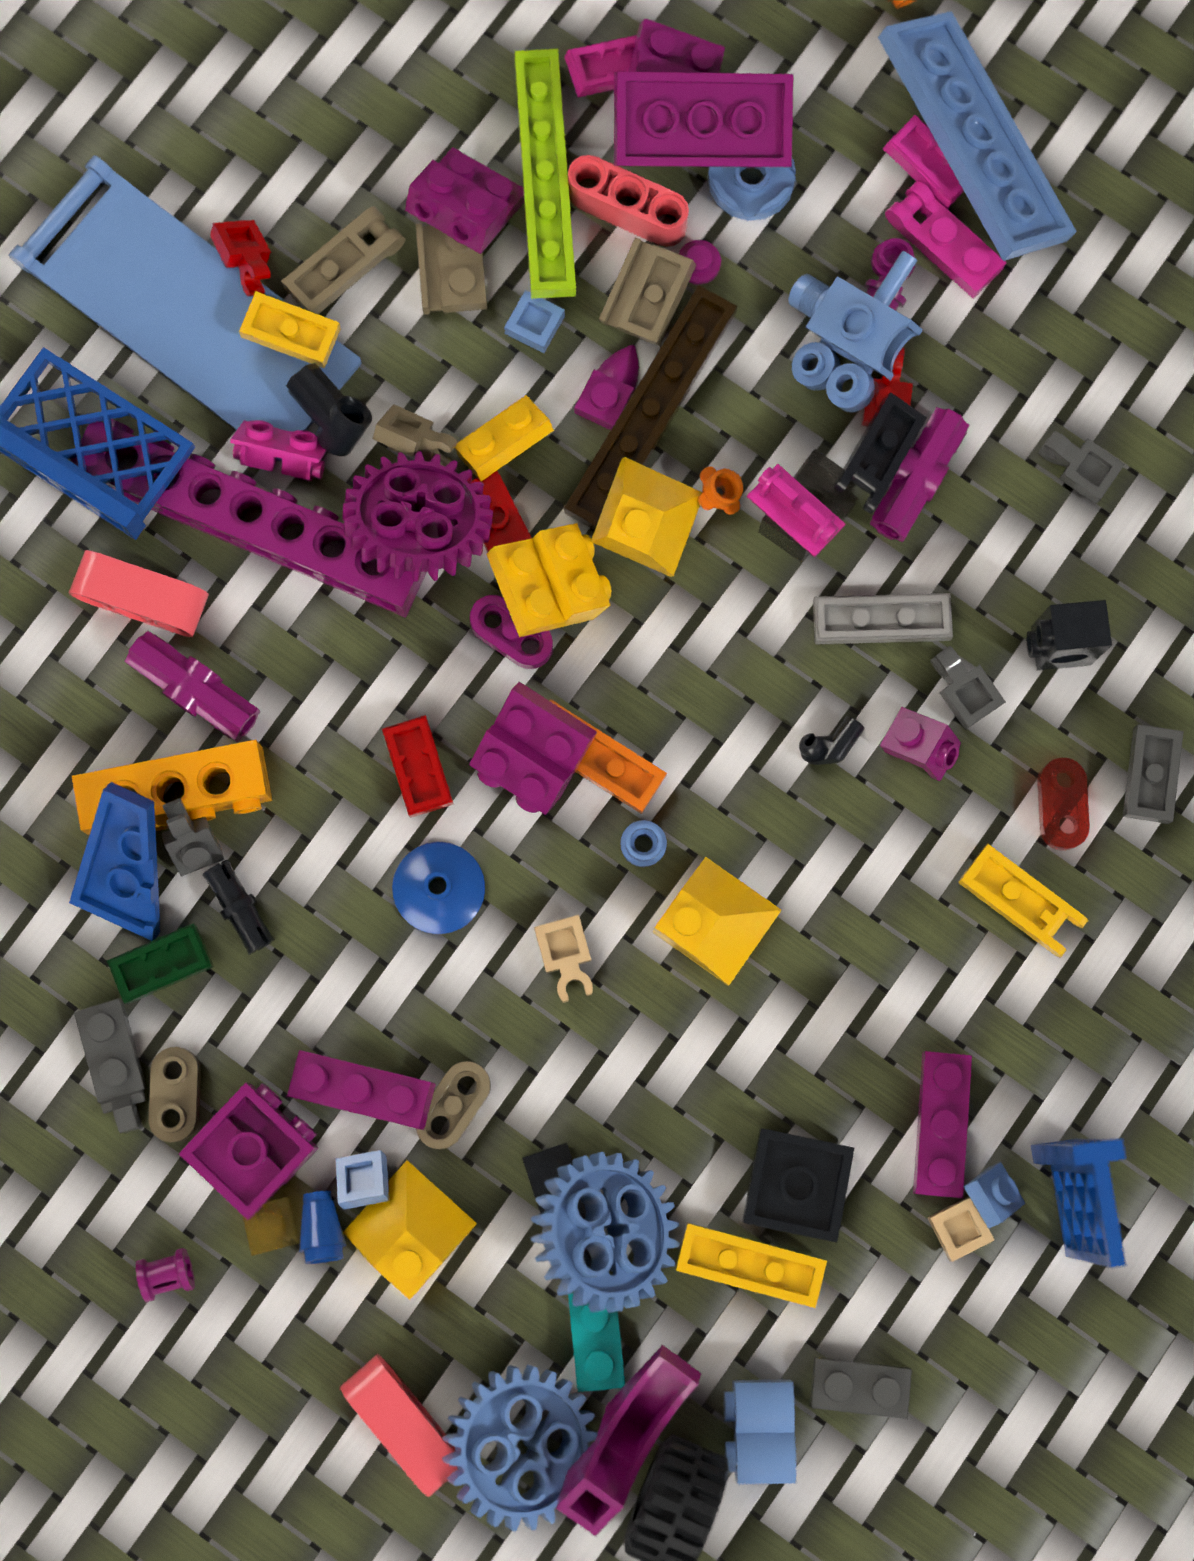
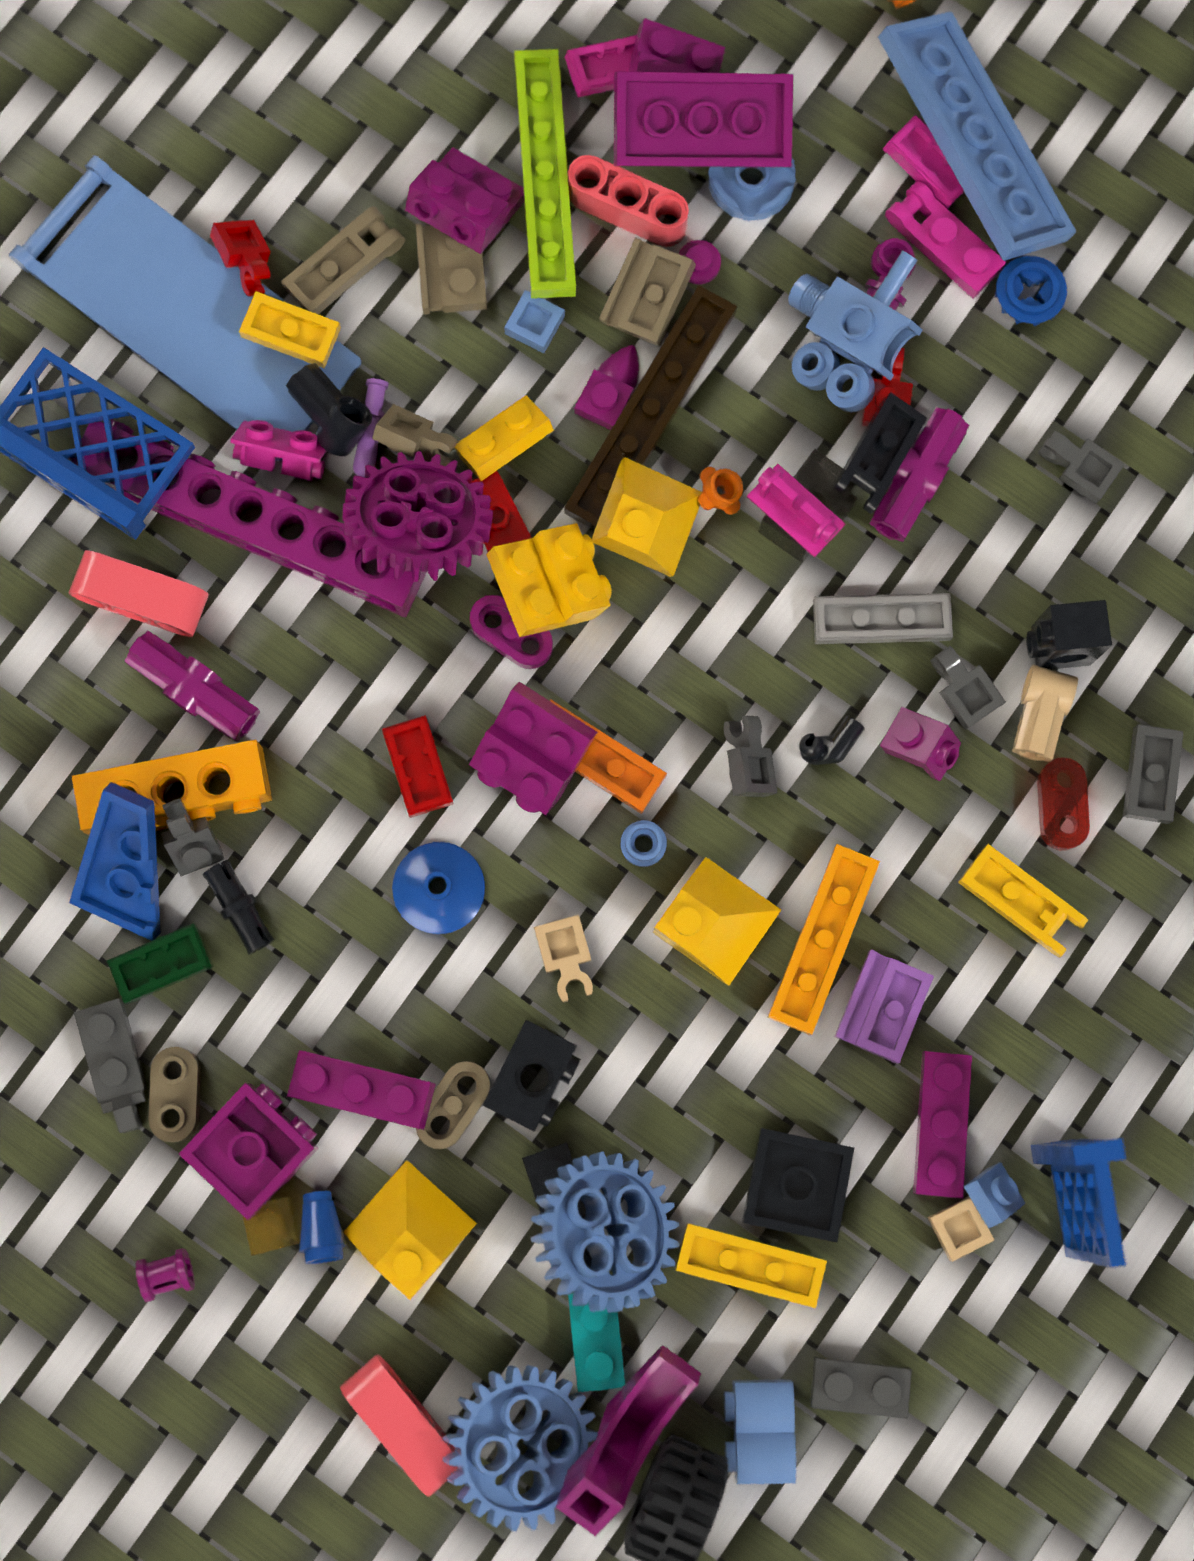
medium blue plate [336,1150,389,1210] -> none
none -> medium lavender piece [353,378,389,478]
none -> black brick [483,1020,581,1132]
none -> dark grey plate [724,715,777,797]
none -> light orange plate [767,844,880,1035]
none -> medium lavender plate [834,950,934,1064]
none -> blue gear [995,256,1067,327]
none -> tan piece [1012,665,1078,762]

